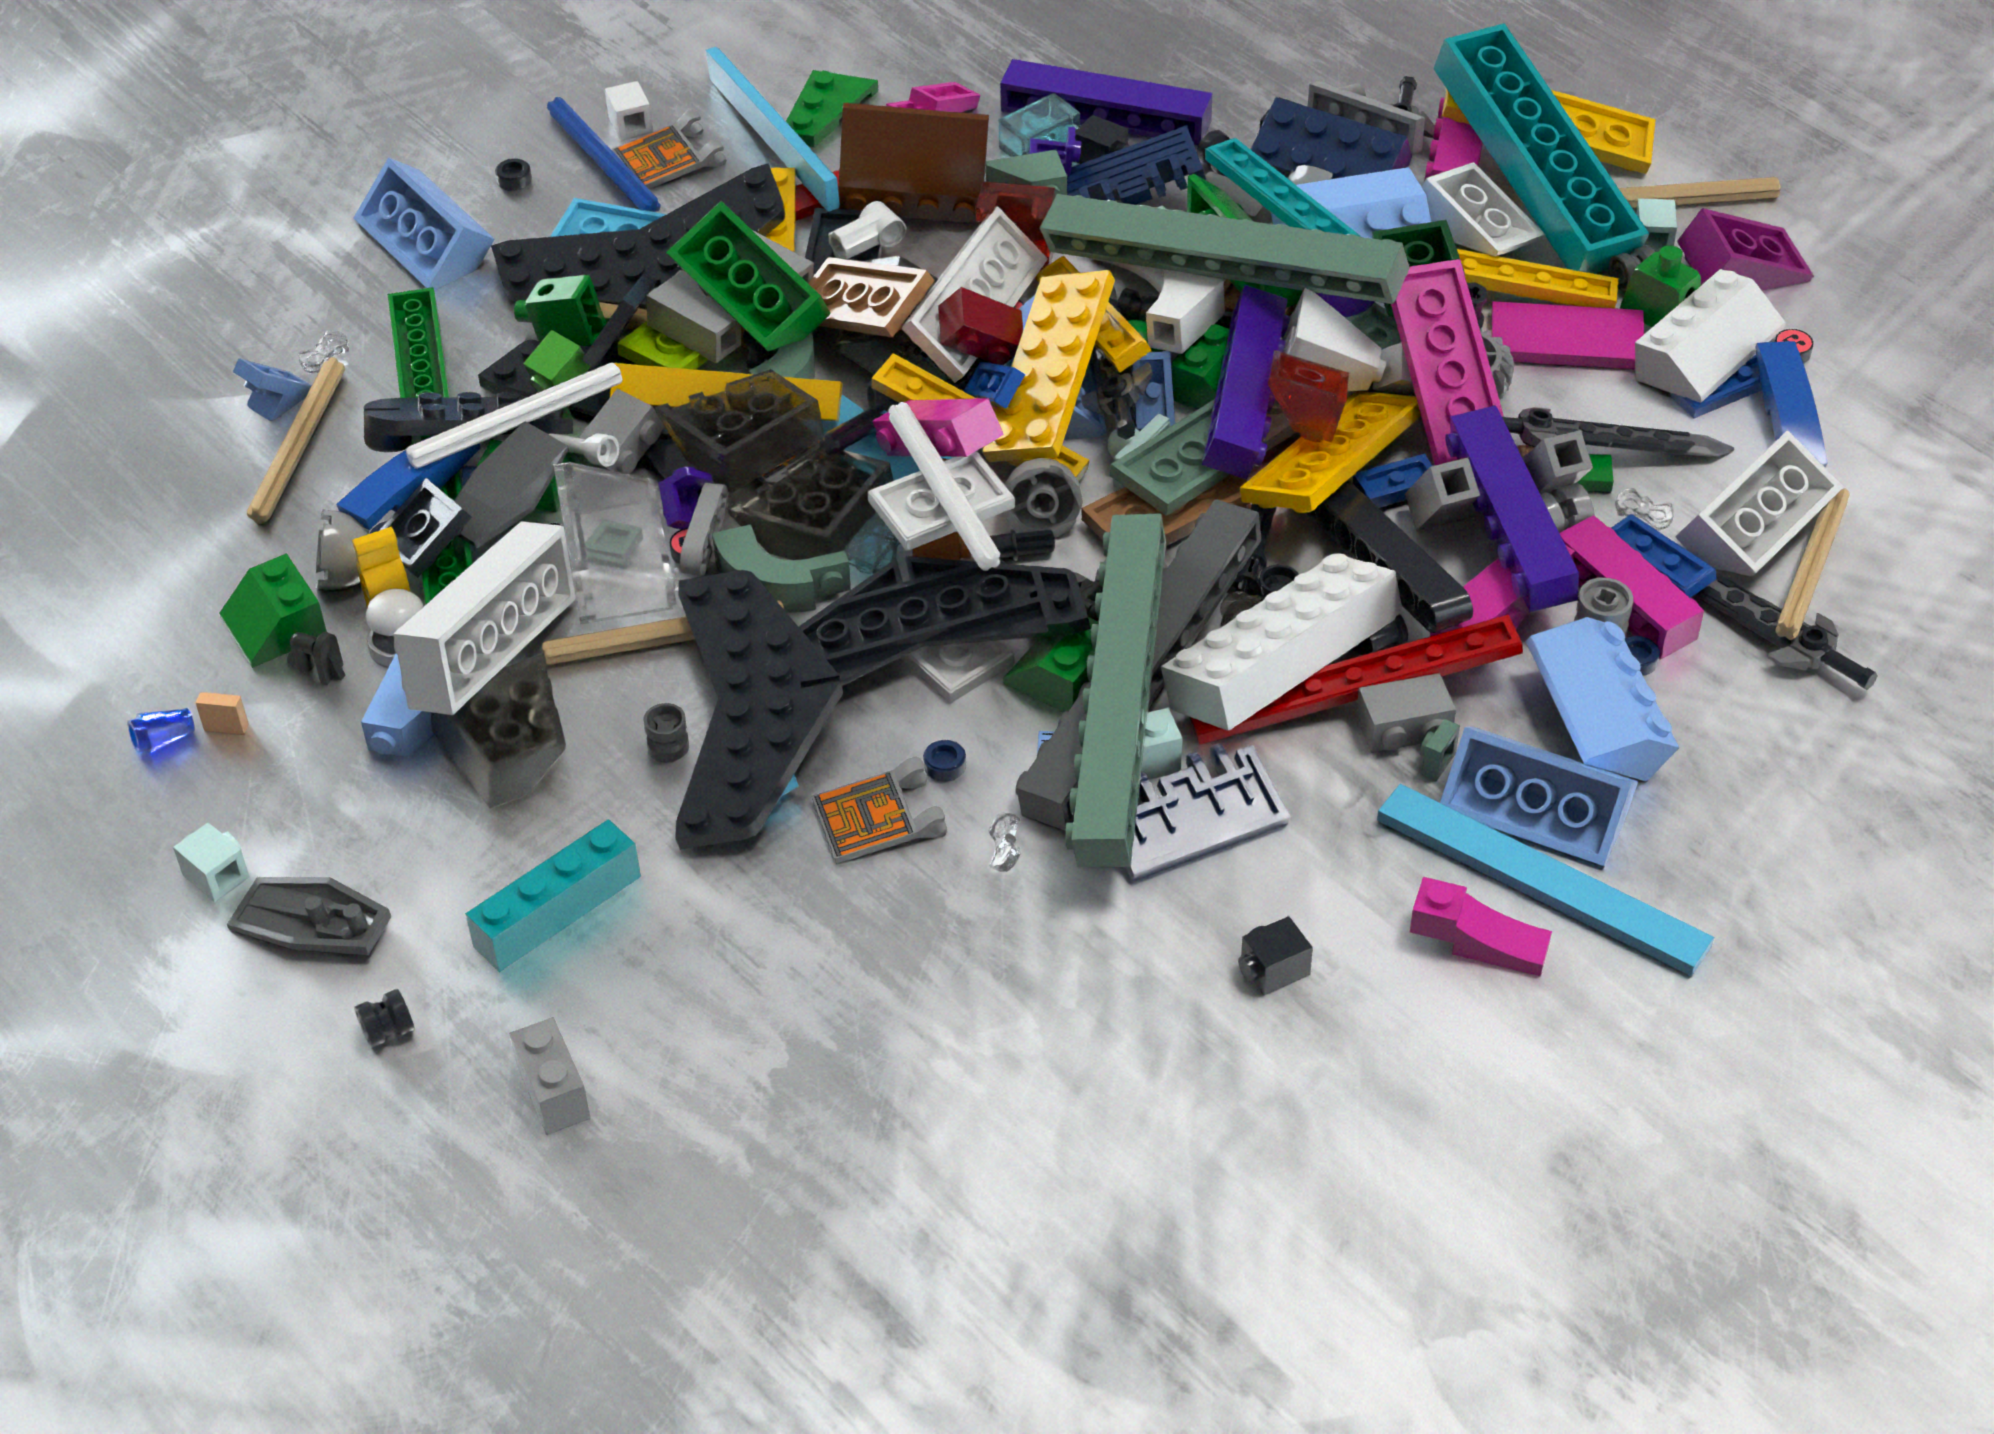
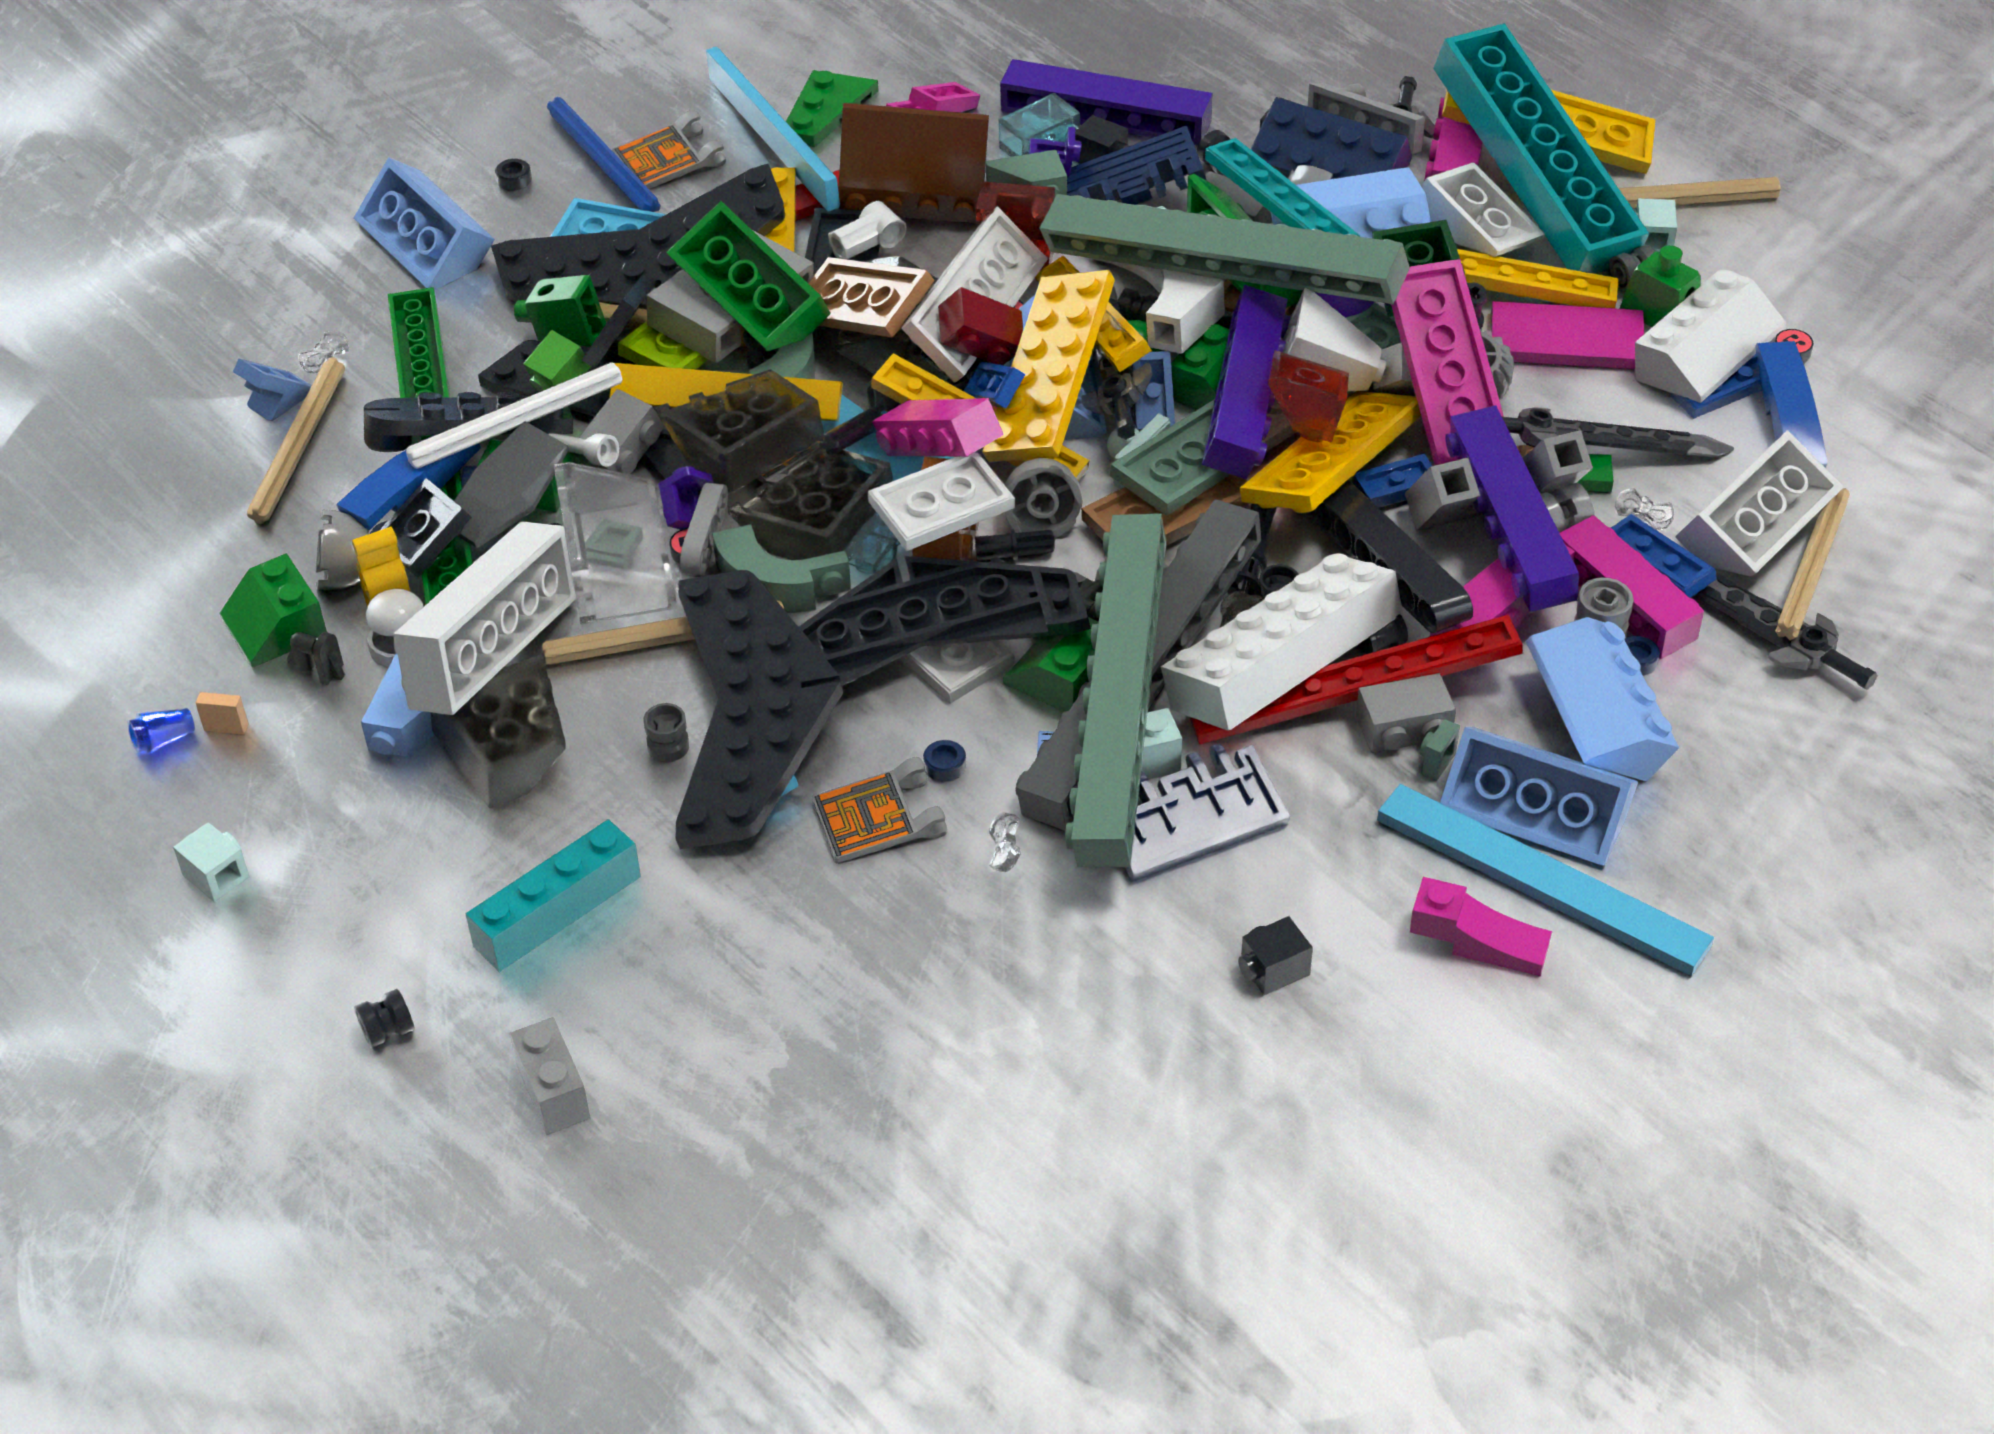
dark grey piece [227,877,392,955] -> none
white brick [605,81,653,140] -> none
white axle [889,402,1000,571] -> none
magenta slope [1677,208,1814,291] -> none

